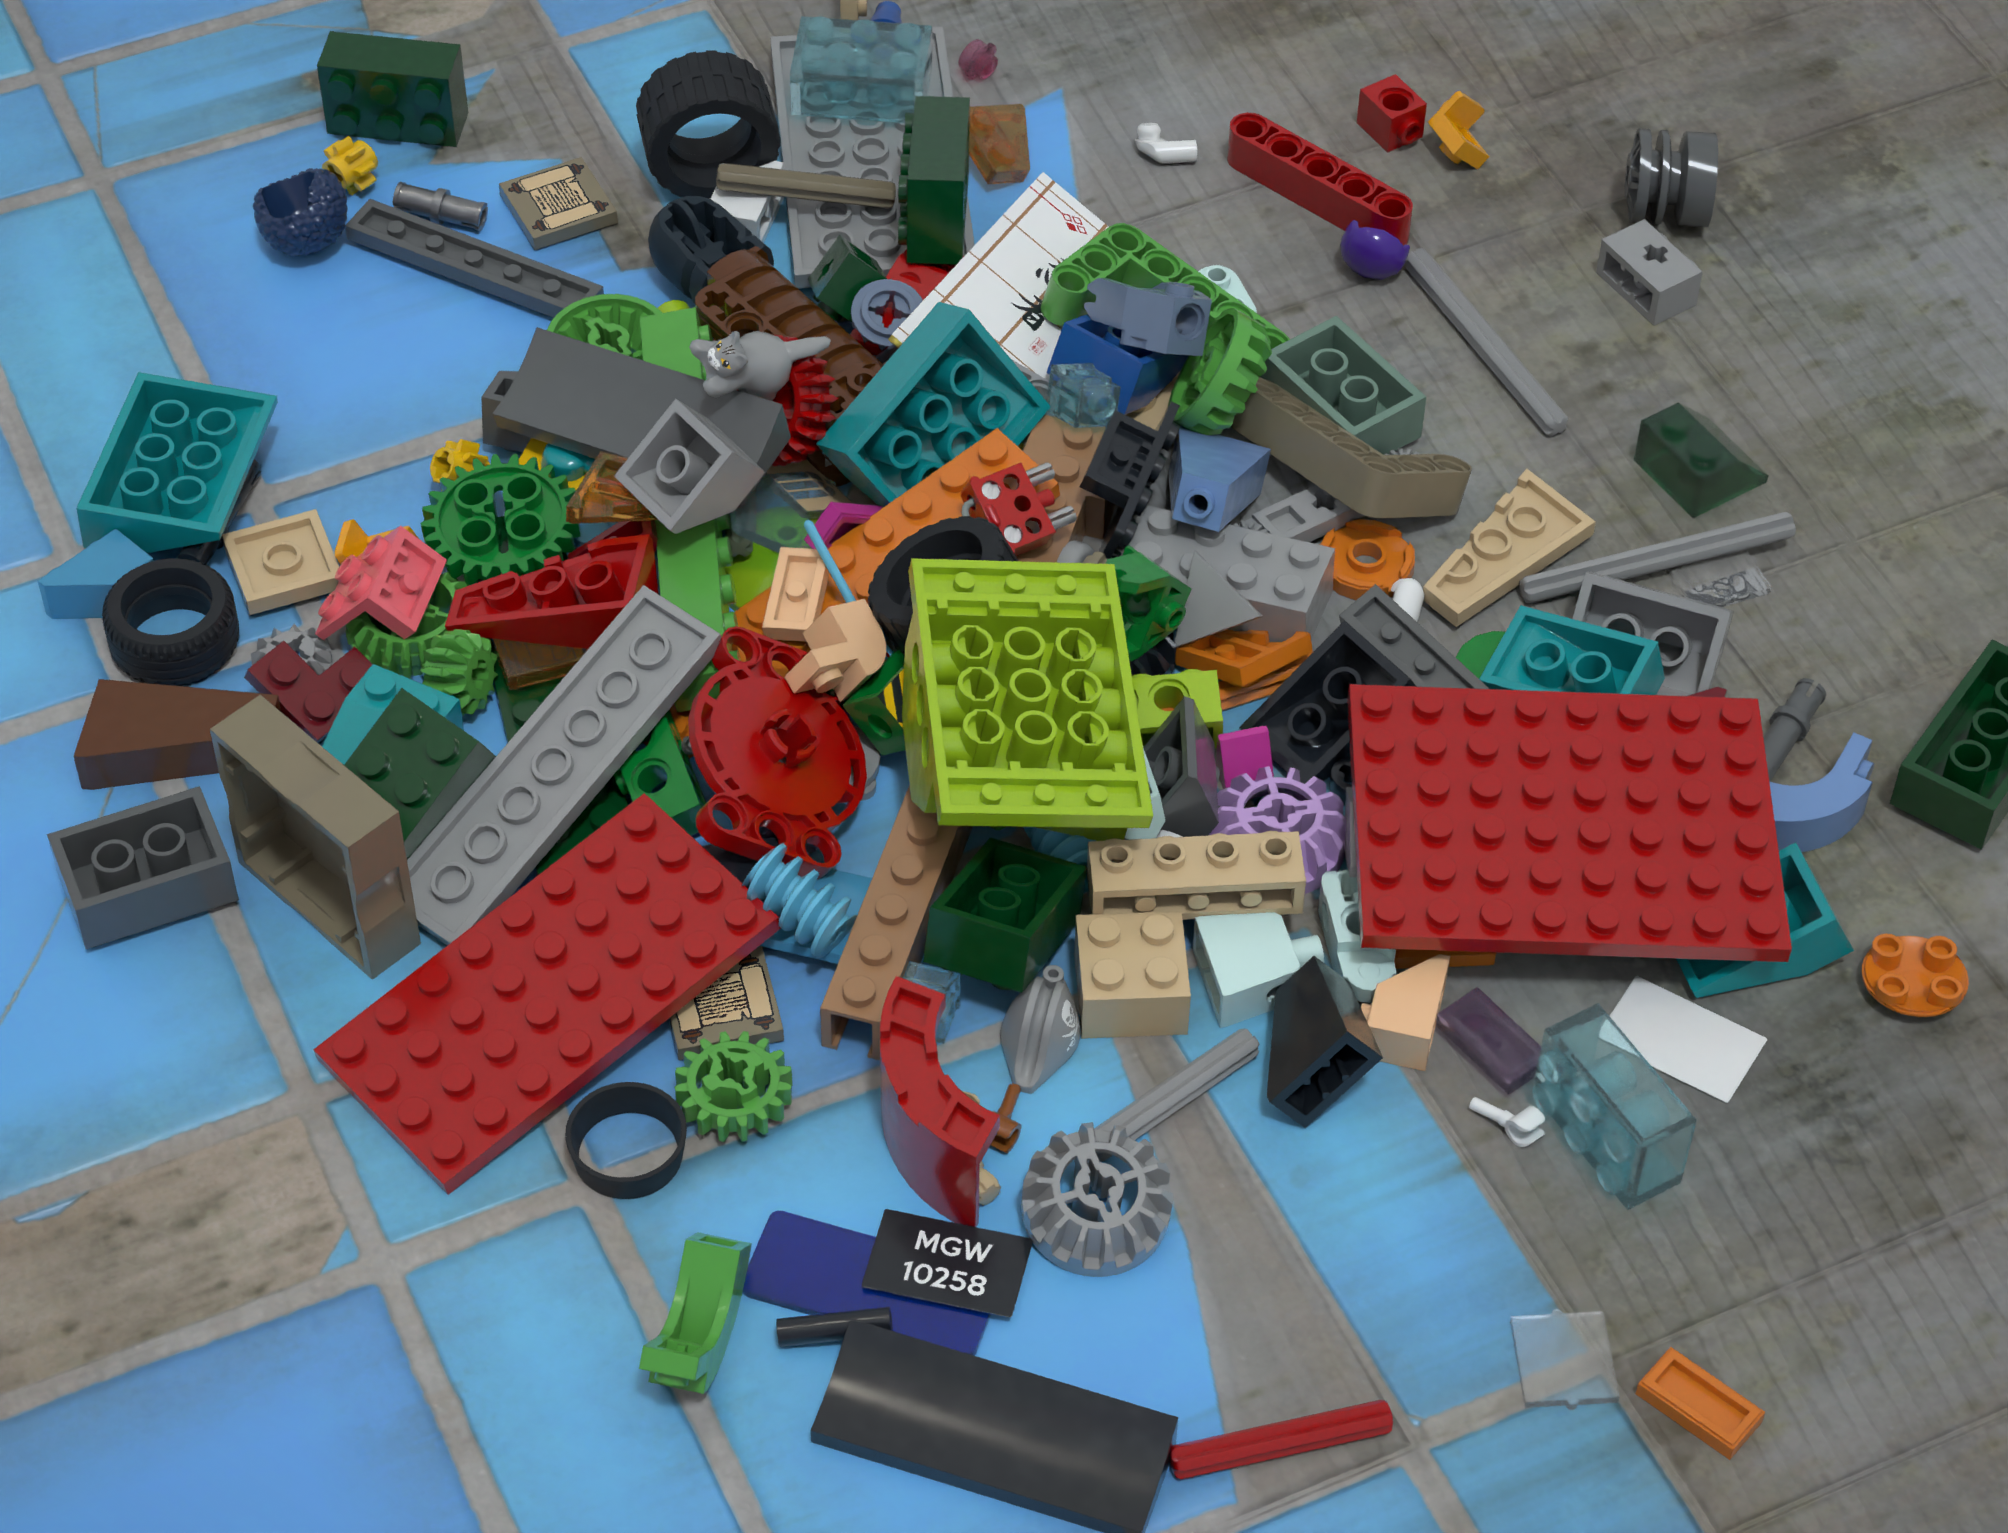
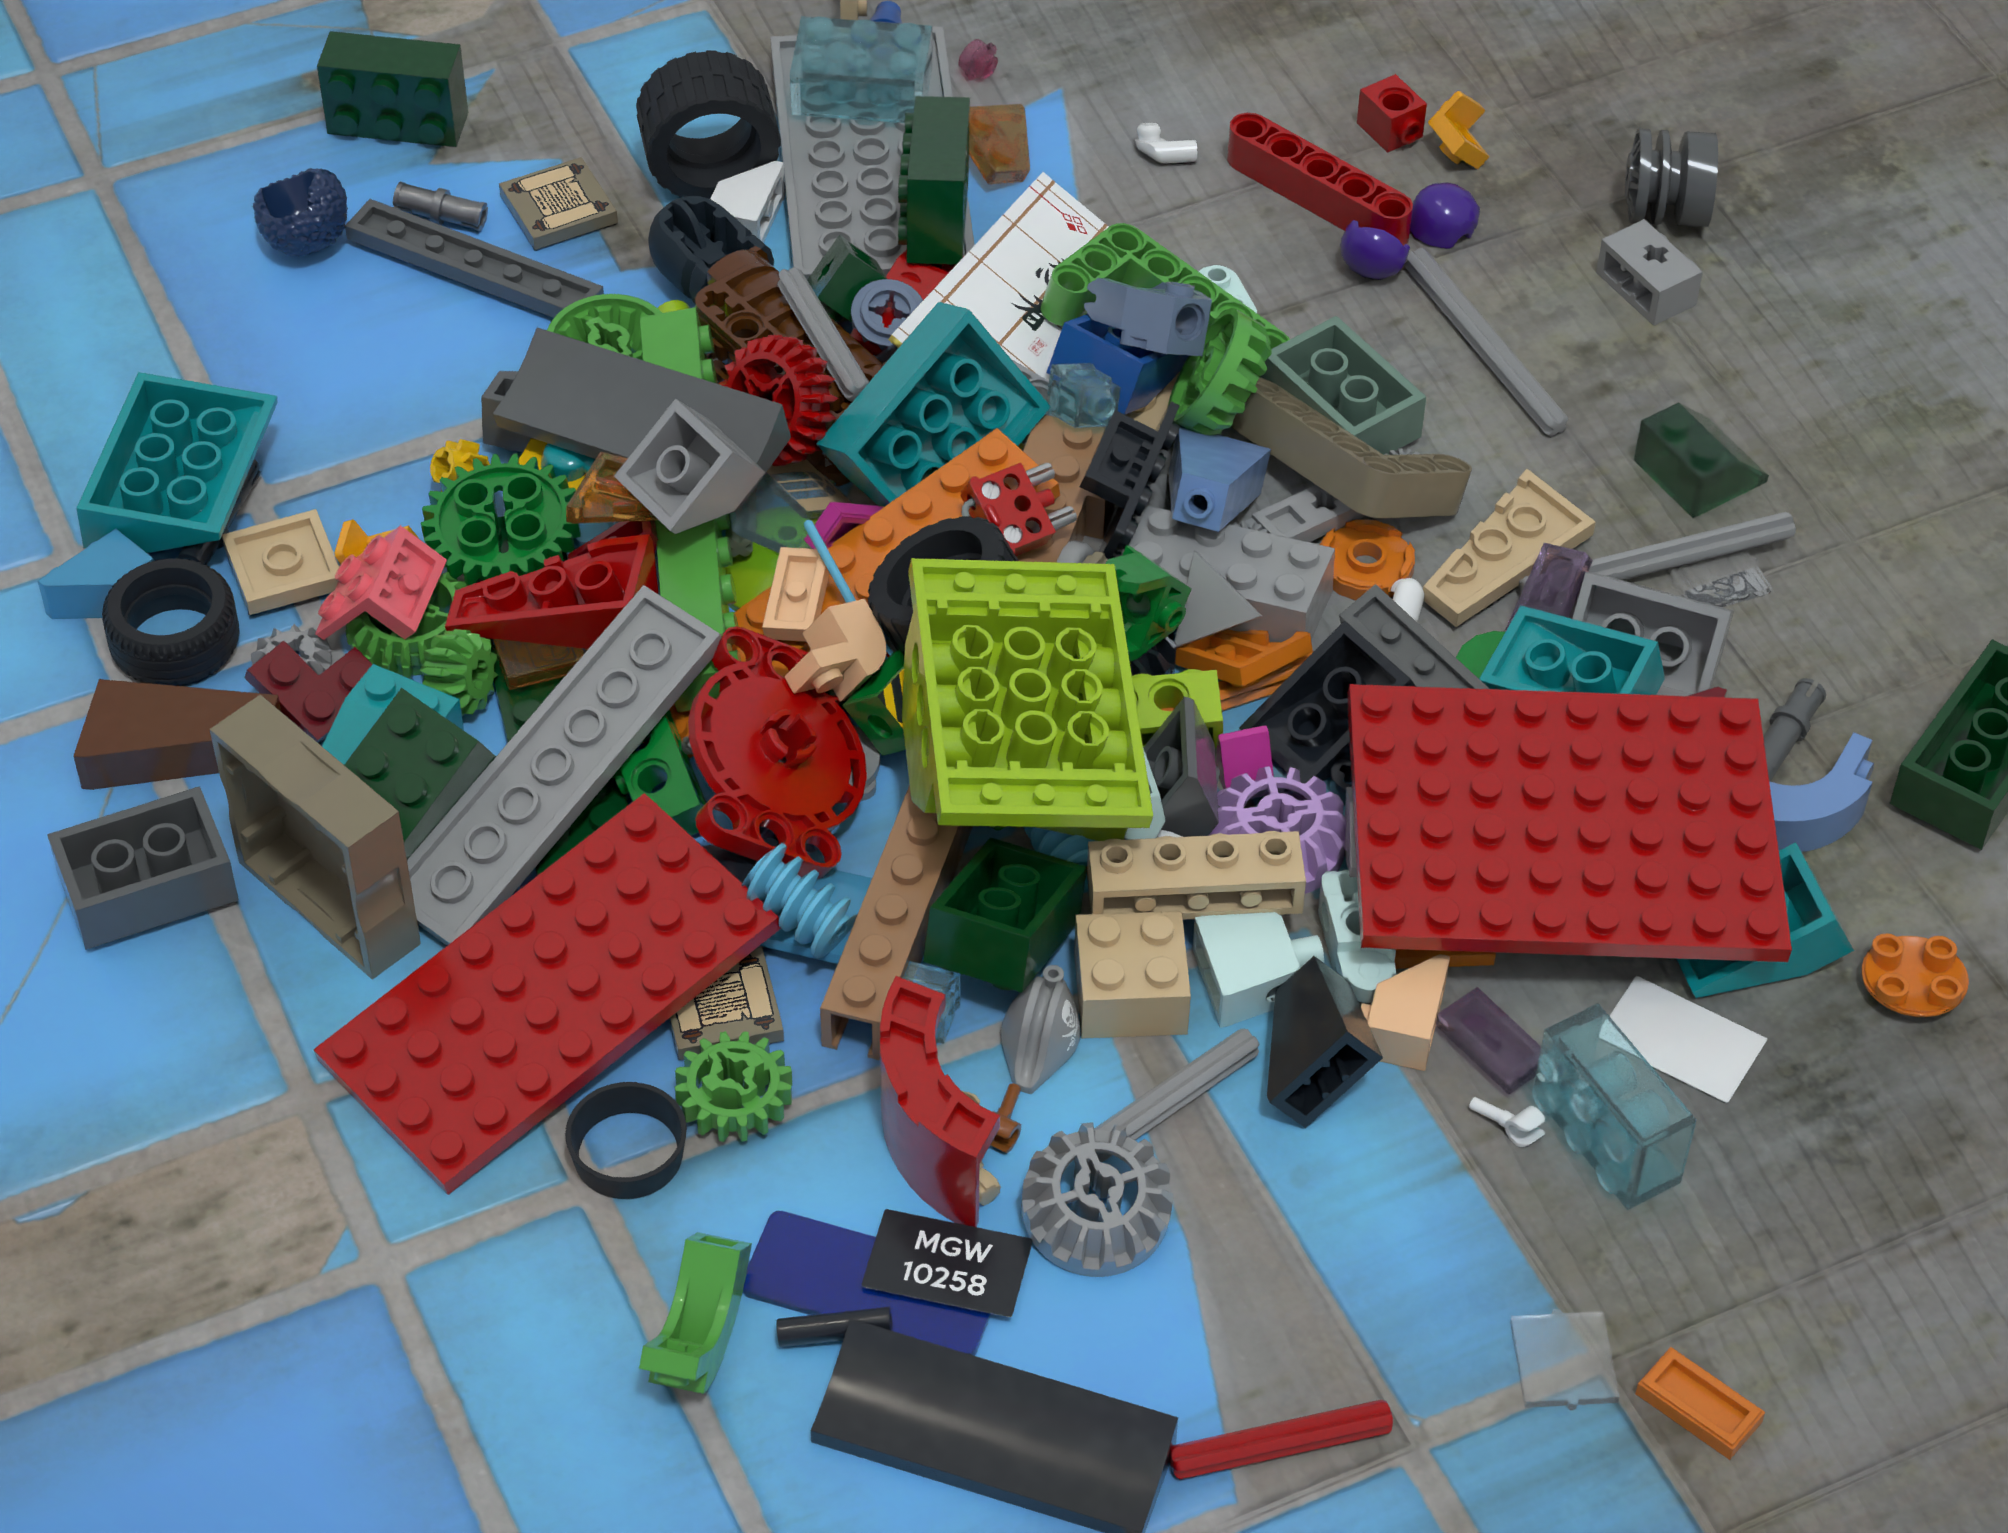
yellow gear [322,136,378,195] -> none
light grey animal [689,331,831,401] -> none
dark tan axle [716,163,896,209] -> none
none -> light grey axle [777,267,869,402]
none -> dark purple hair [1410,182,1480,249]
none -> clear purple plate [1505,543,1593,630]

